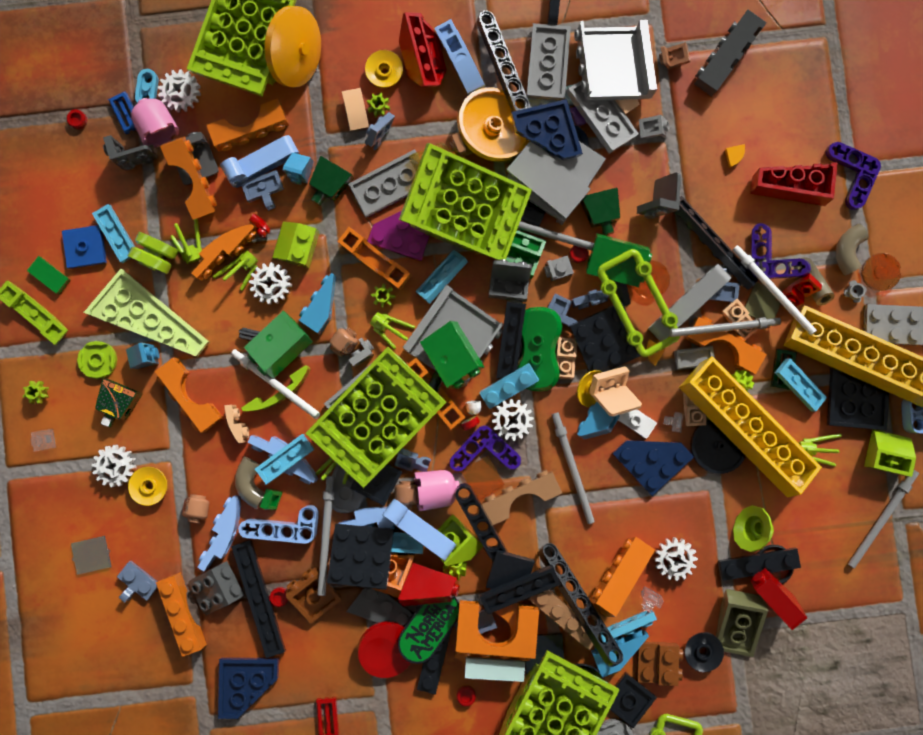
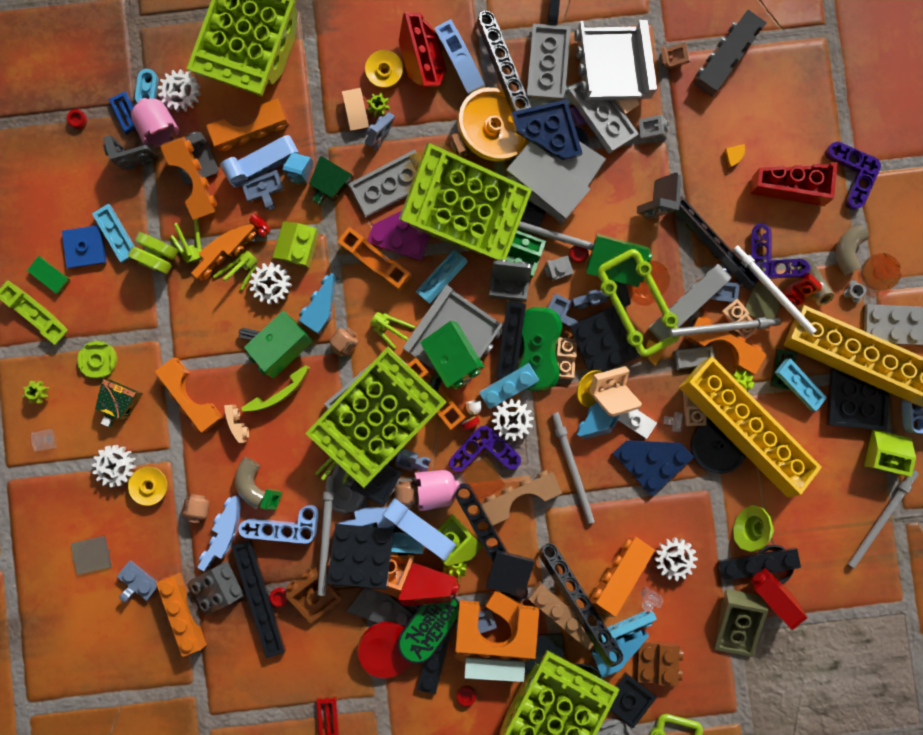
yellowish green wing [83,269,210,357] -> none
dark azure slope [126,343,160,369] -> none
dark blue plate [218,657,279,719] -> none
white bar [231,349,320,419] -> none
light blue slope [248,435,318,484] -> none
medium azure plate [255,434,315,485] -> none
light orange dish [265,6,321,87] -> none
light grey bracket [349,337,374,367] -> none
lime gear [371,284,395,308] -> none
black plate [479,565,561,615] -> none
dark green torso [580,187,620,236] -> none
black dish [684,632,724,672] -> none
lime plant [799,434,842,467] -> none

